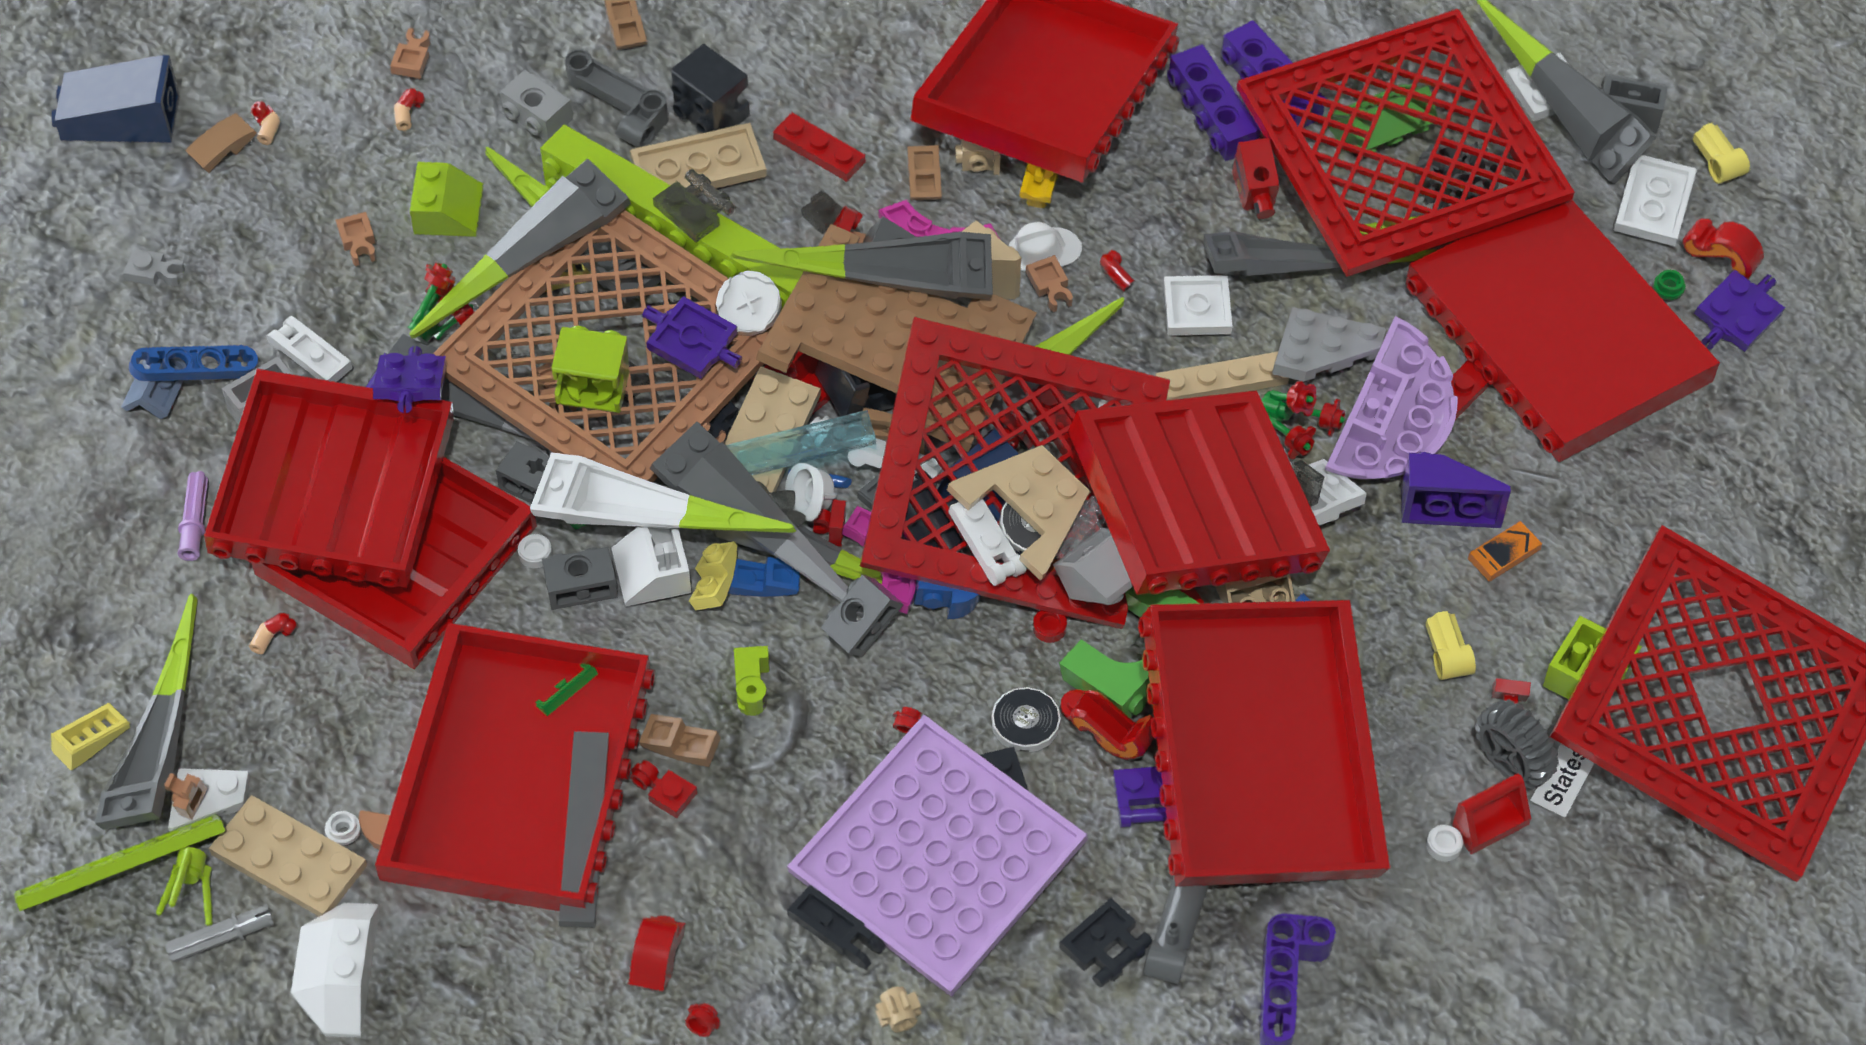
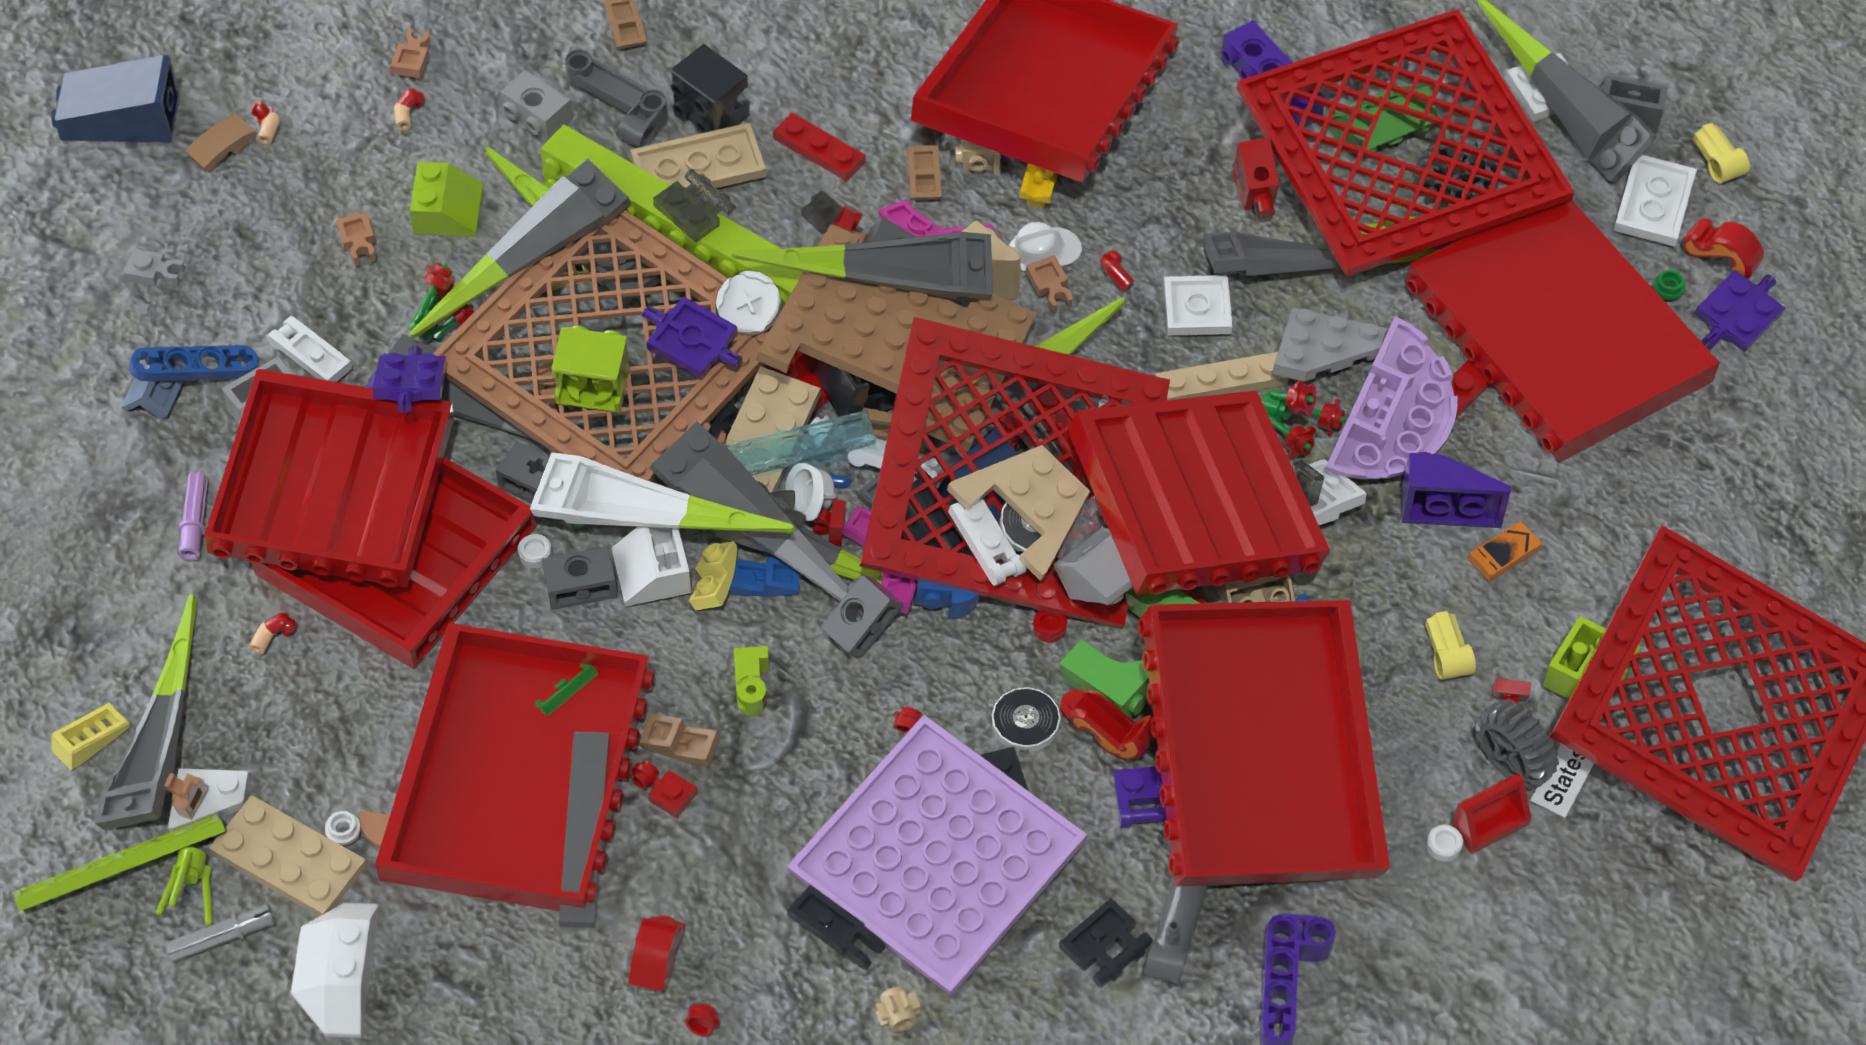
dark purple brick [1167,44,1261,162] -> none

